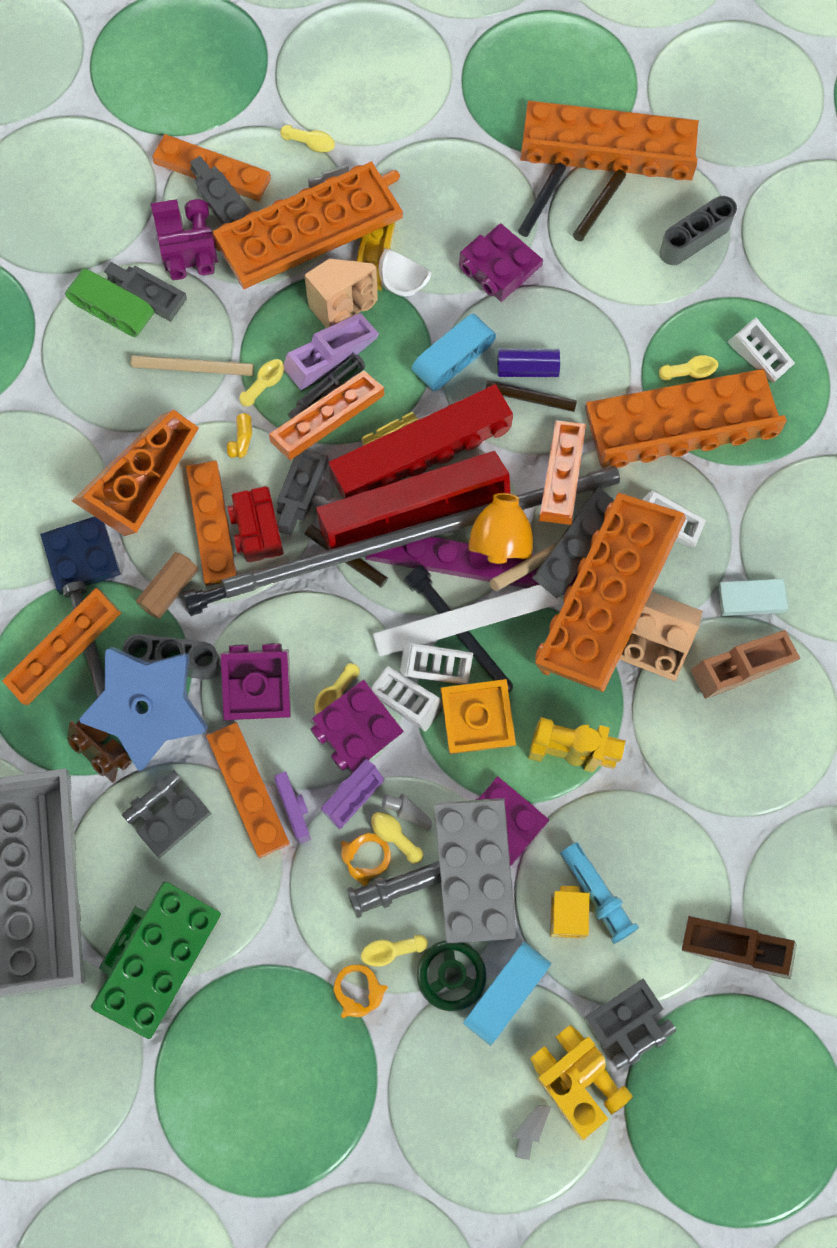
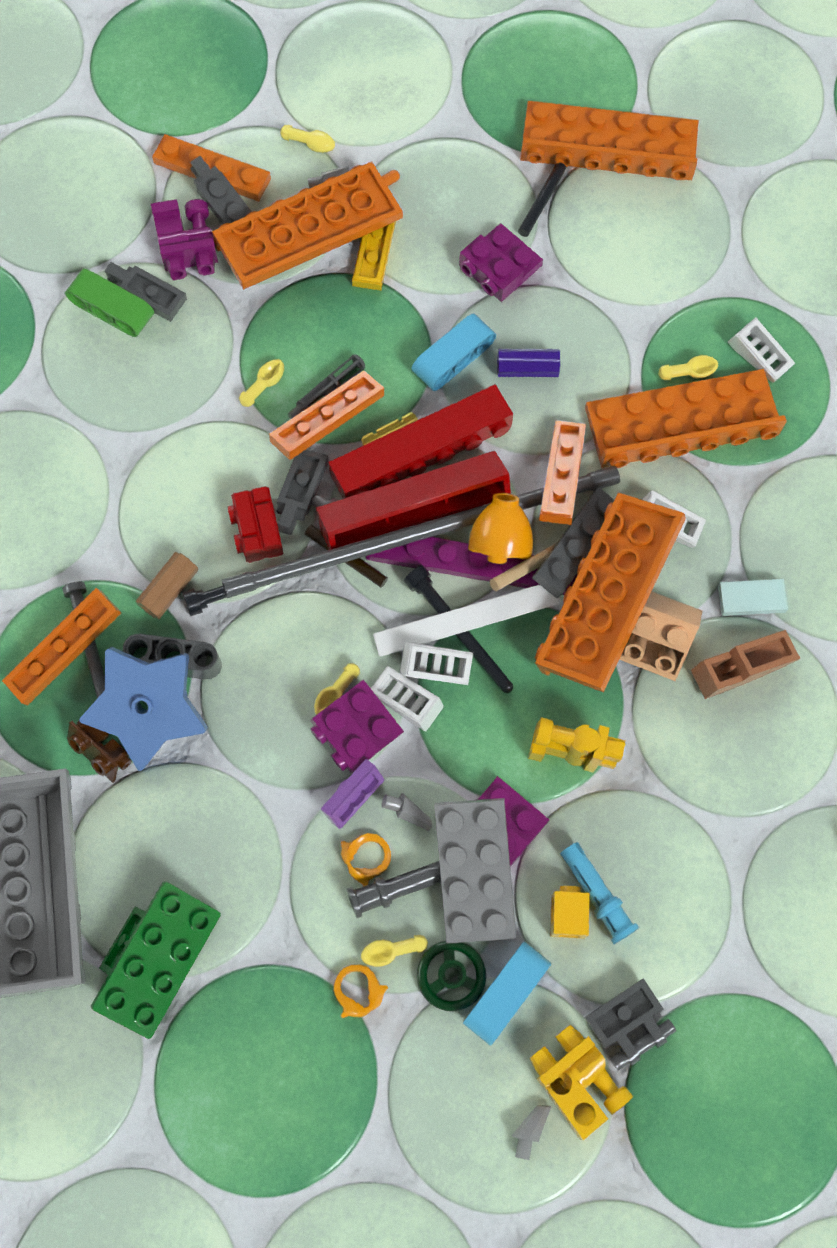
dark blue plate [40,517,121,594] -> none
orange wedge [71,409,199,536] -> none
dark grey plate [121,770,212,859] -> none
tan bar [131,355,254,376] -> none
orange plate [186,460,237,586] -> none
orange plate [206,722,290,859] -> none
magenta plate [220,643,291,720] -> none
yellow arm [227,413,252,459] -> none
medium lavender plate [274,771,312,844] -> none
lavender slope [284,313,379,390] -> none
light nougat slope [304,258,378,328] -> none
light yellow piece [371,812,424,864] -> none
white helmet [378,248,431,297] -> none
light orange plate [440,679,516,755] -> none
dark brown bar [485,380,577,412] -> none
dark brown bar [573,169,626,242] -> none
dark grey beam [659,196,737,265] -> none
reddish brown slope [682,916,797,980] -> none

